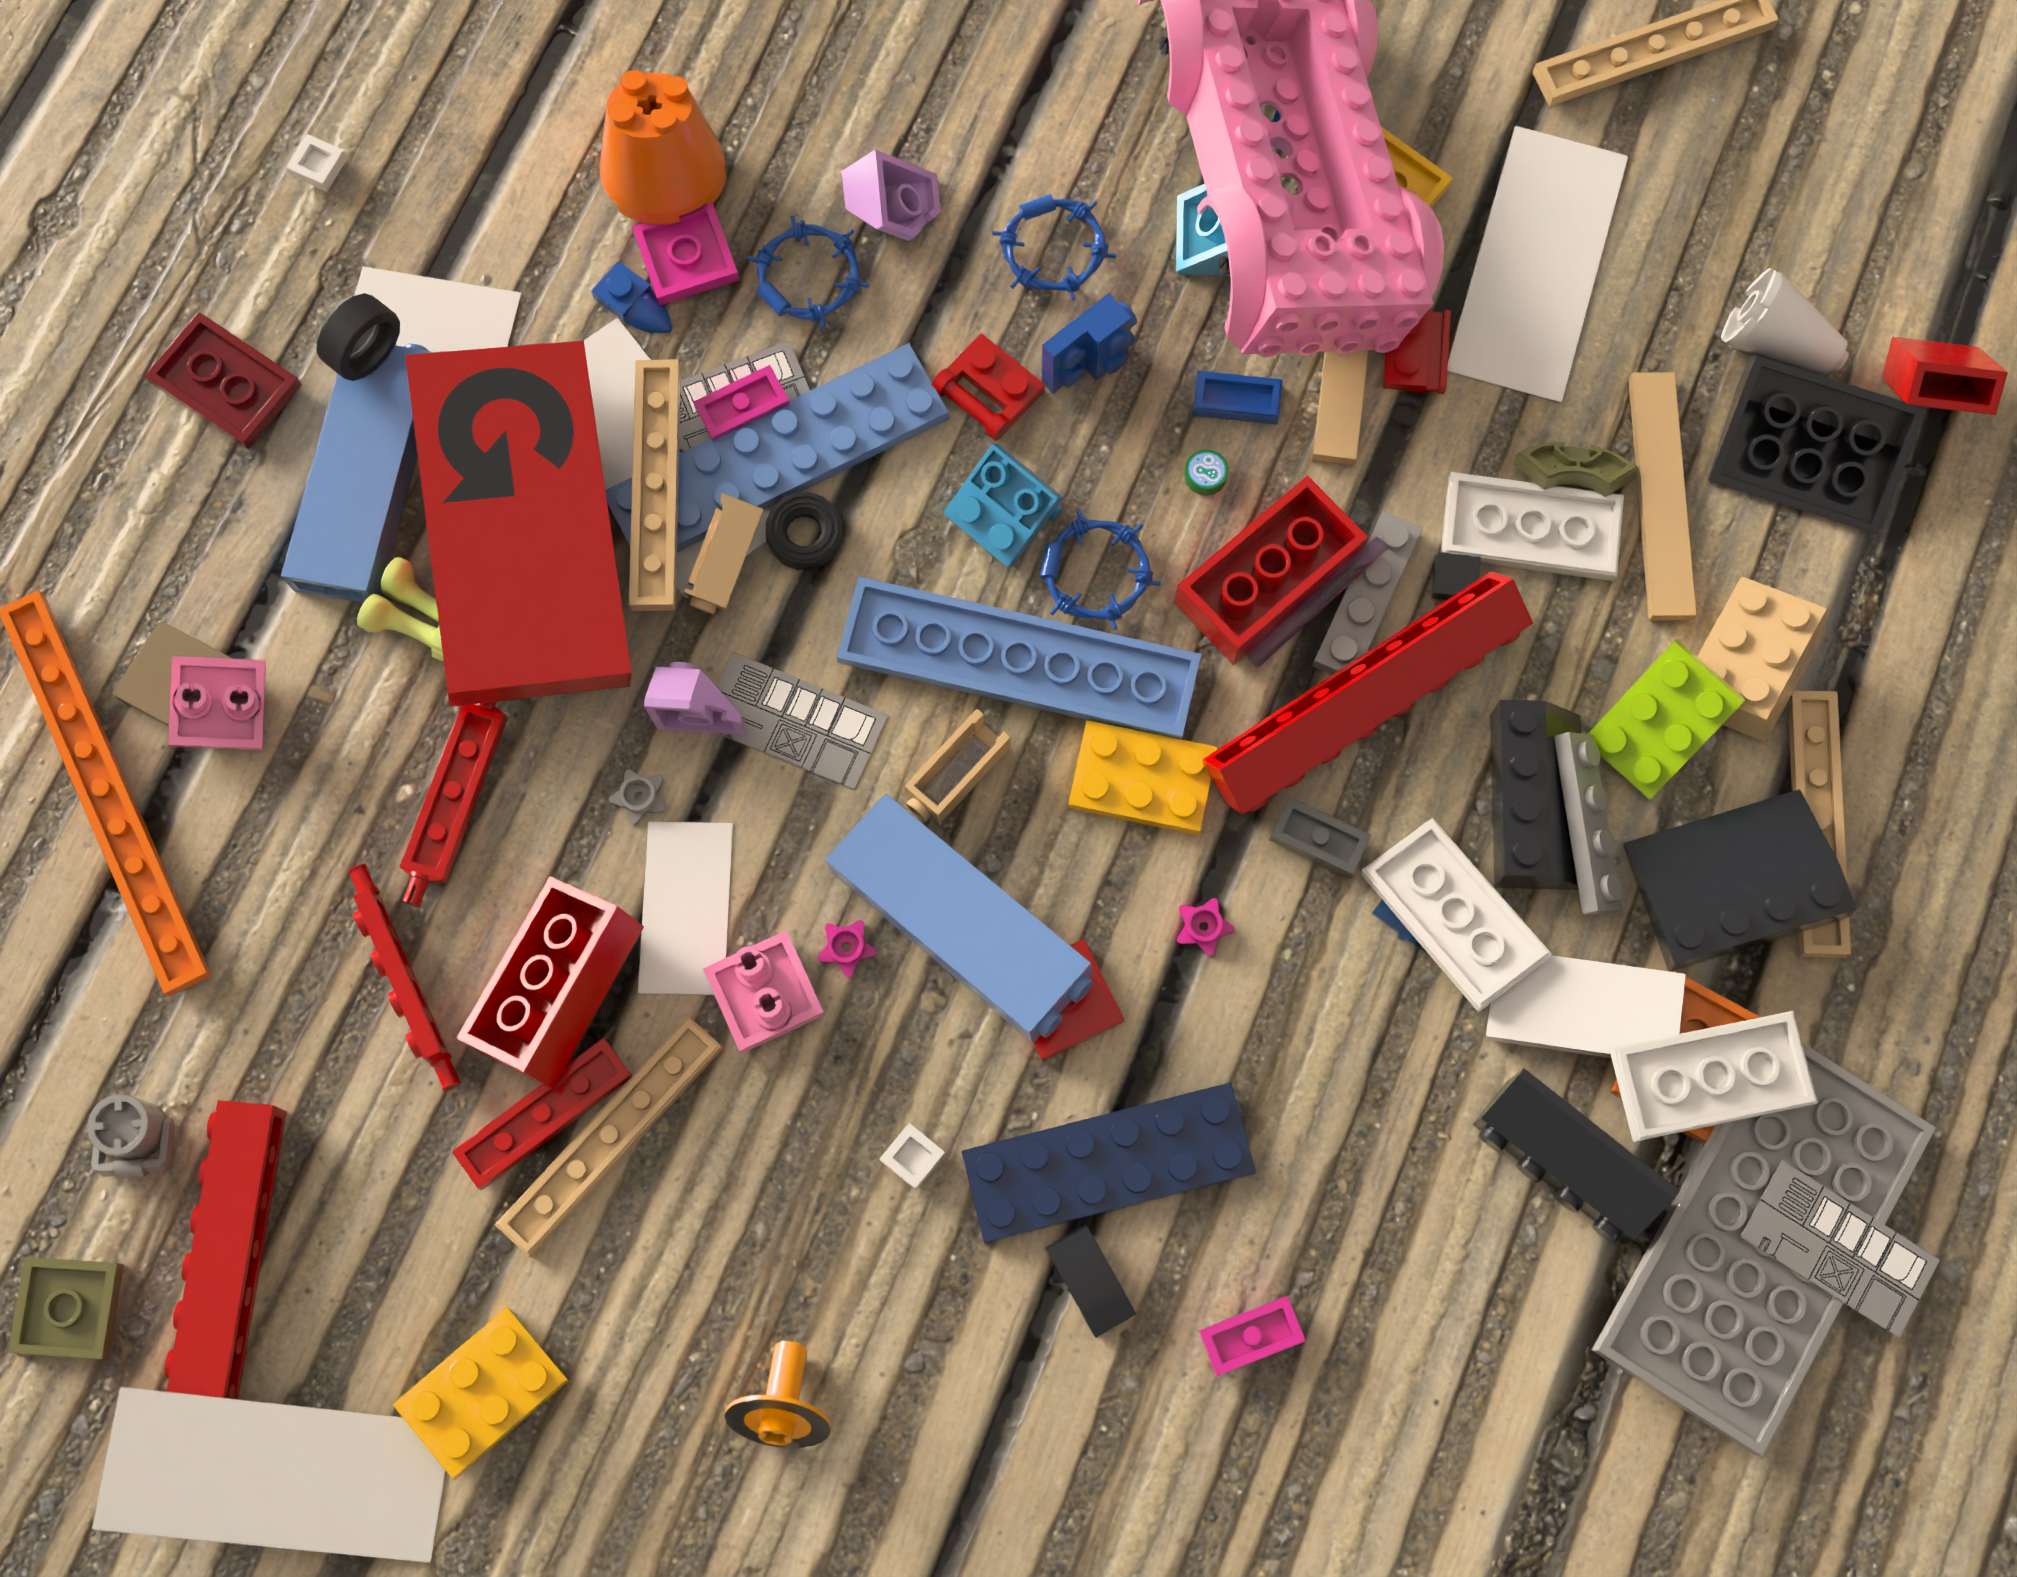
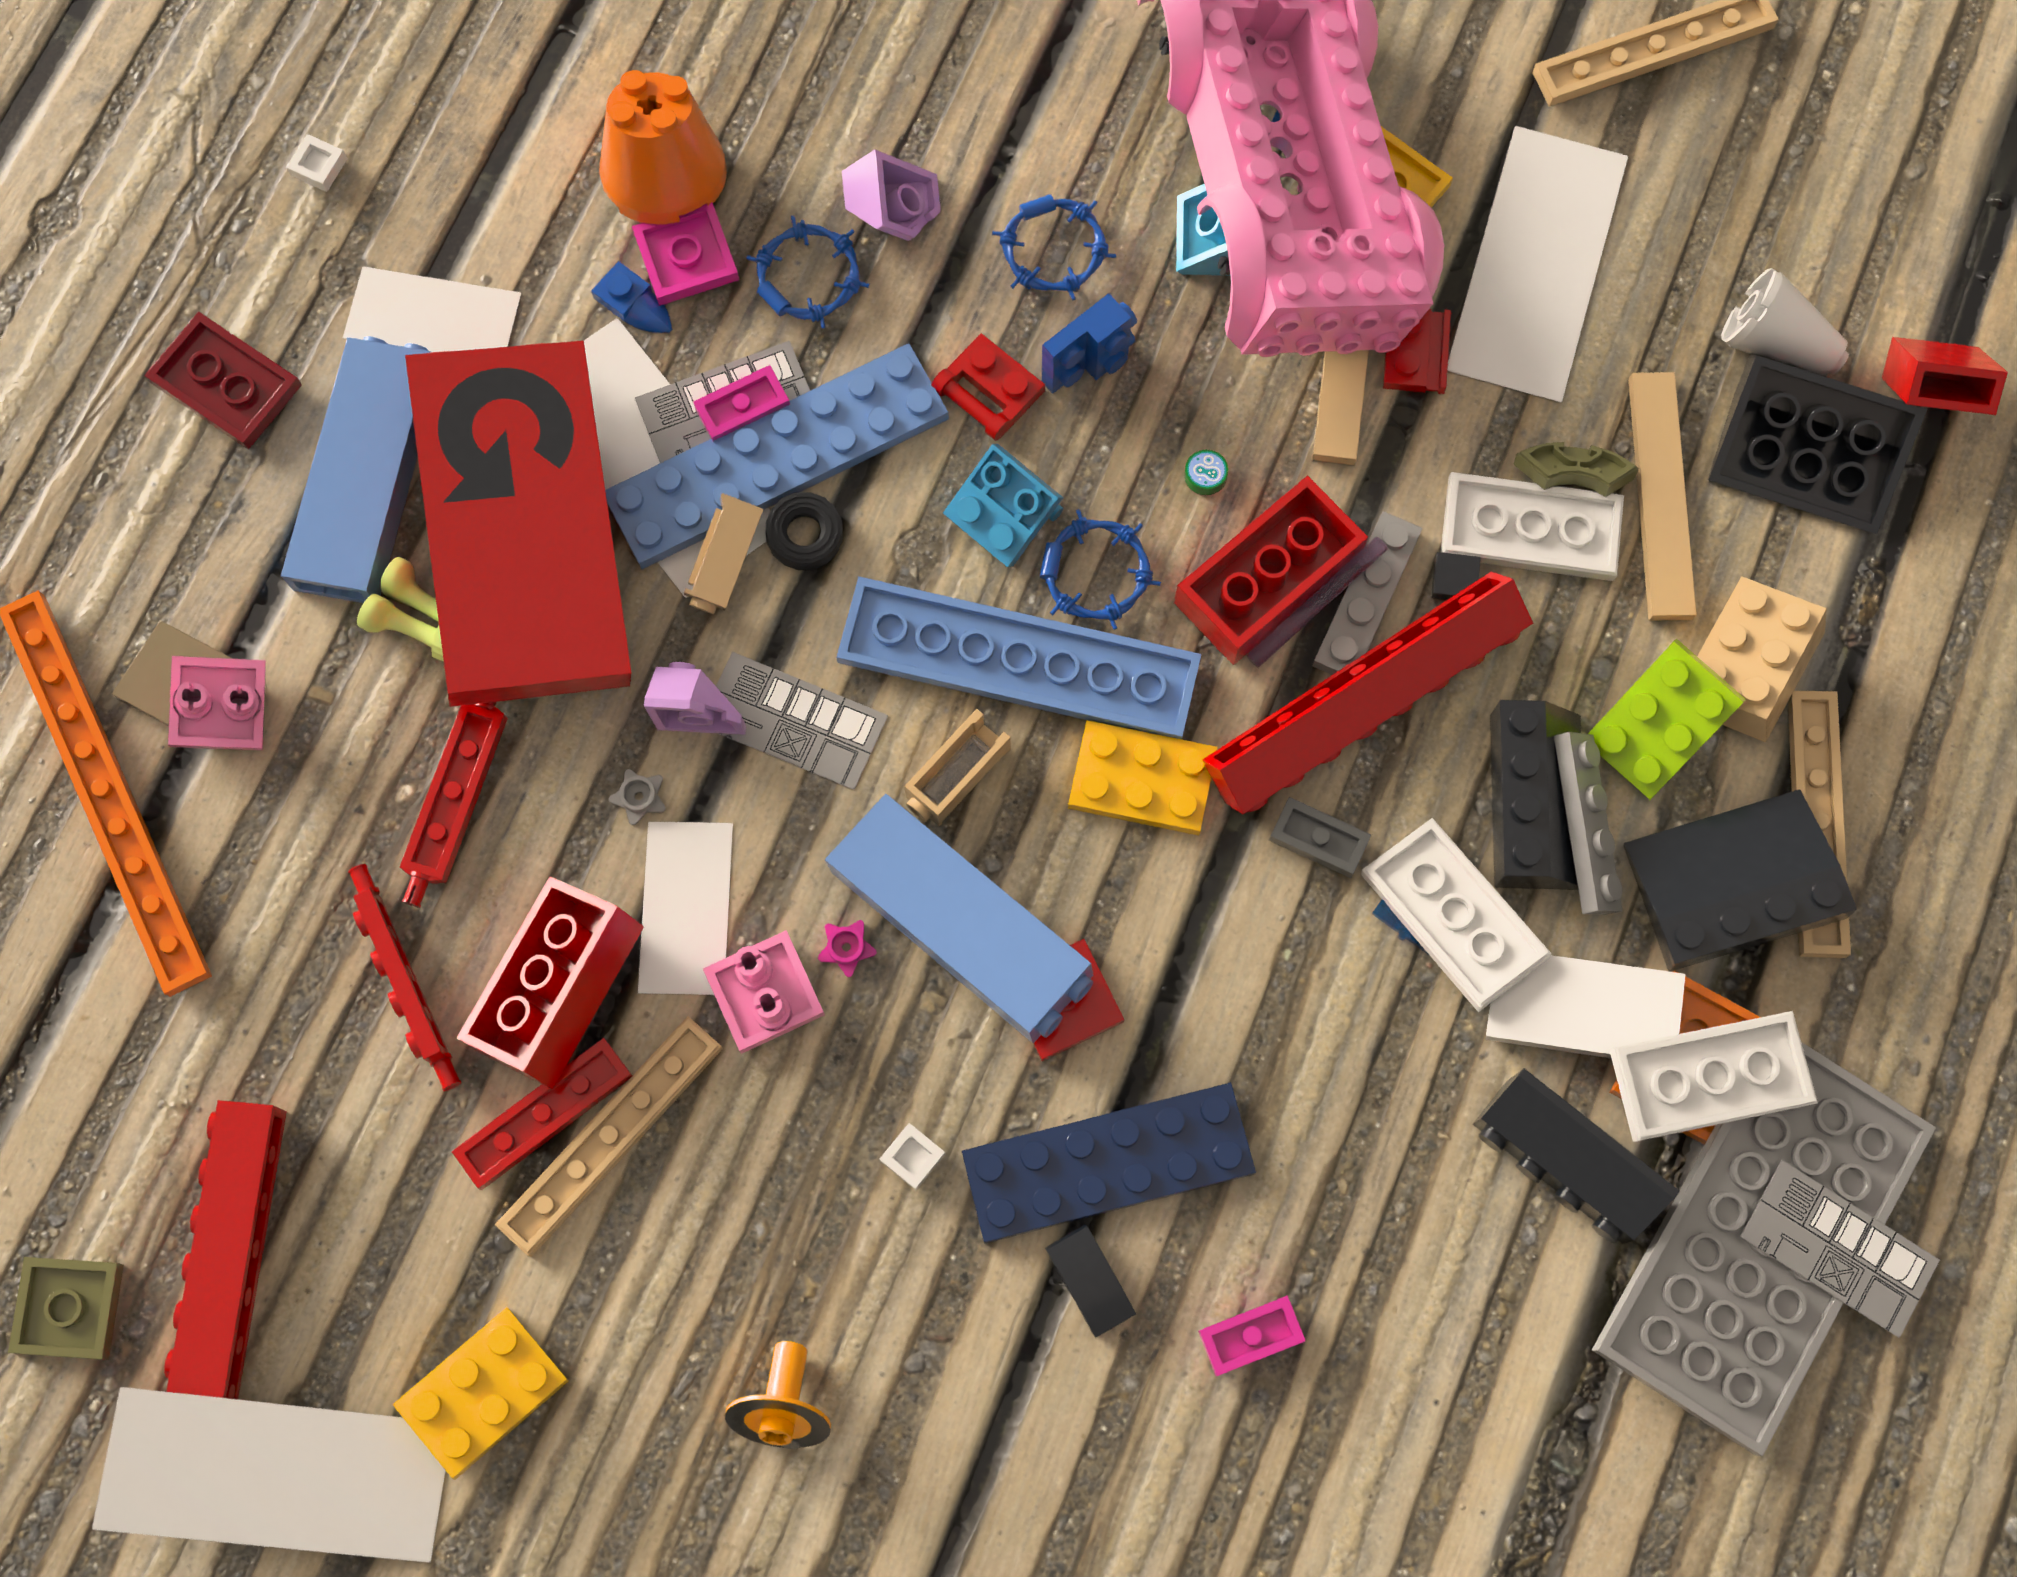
light grey piece [87,1094,175,1179] -> none
black tyre [316,293,400,381] -> none
tan plate [629,359,681,611] -> none
dark pink plate [1177,898,1235,956] -> none
blue tile [1192,371,1283,425] -> none

